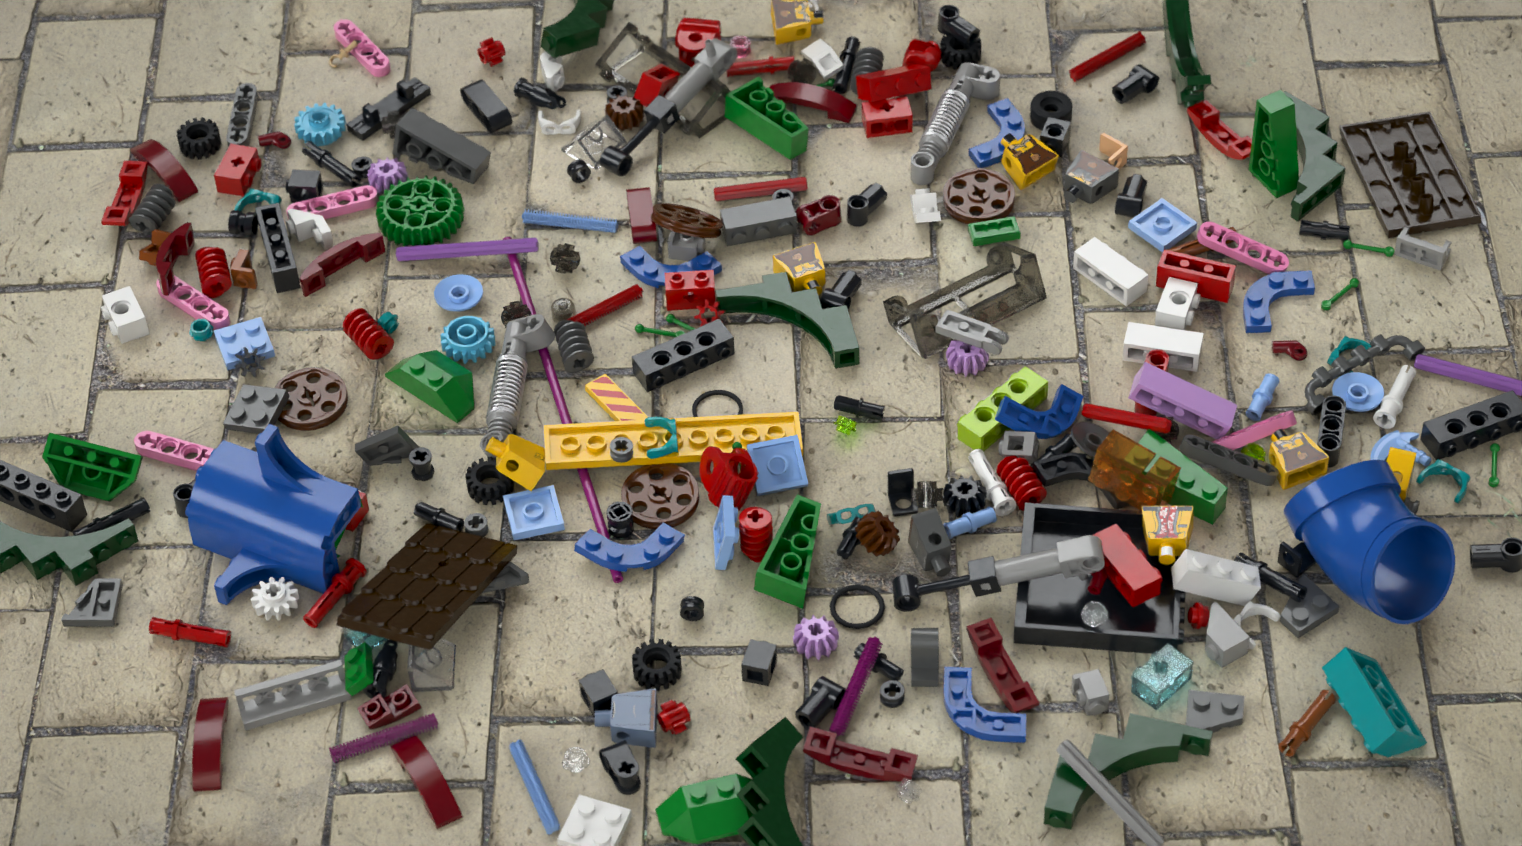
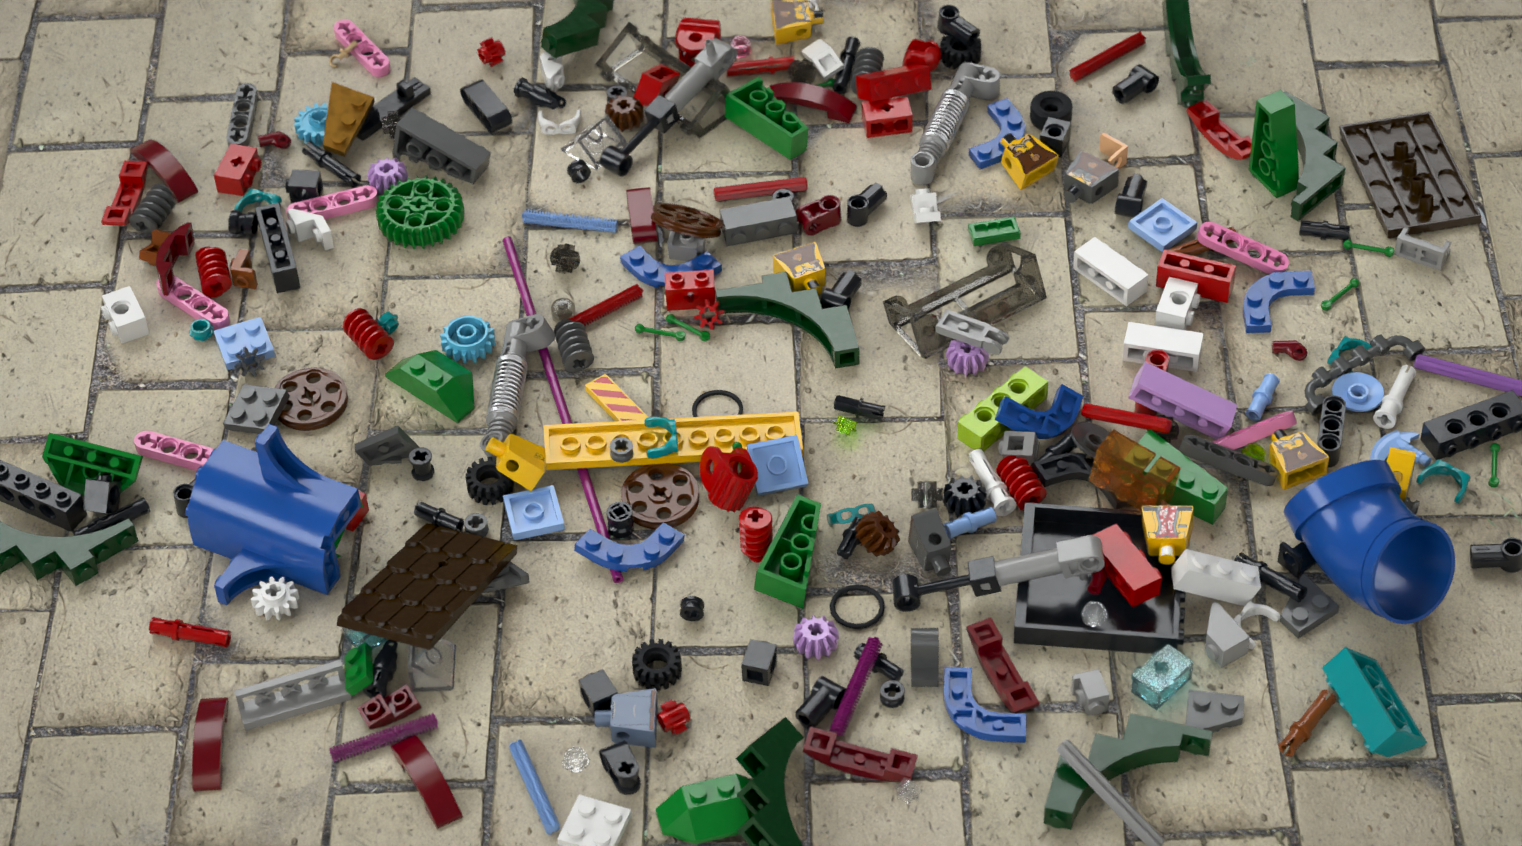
dark grey wing [62,578,123,627] -> none
black tyre [177,118,222,160] -> none
dark red slope [300,232,386,297] -> none
red pin [303,558,367,628] -> none
black bush [352,156,373,179] -> none
medium lavender axle [396,237,539,261] -> none
light blue dish [434,274,483,312] -> none
clear smoke gear [501,301,531,328] -> none
black brick [632,319,735,392] -> none
light blue plate [713,495,739,570] -> none
black bracket [887,468,918,516] -> none
wedge [943,168,1015,224] -> none
red plate [1187,602,1209,629] -> none
none -> brick [83,474,121,513]
none -> pearl gold wing [323,82,375,157]

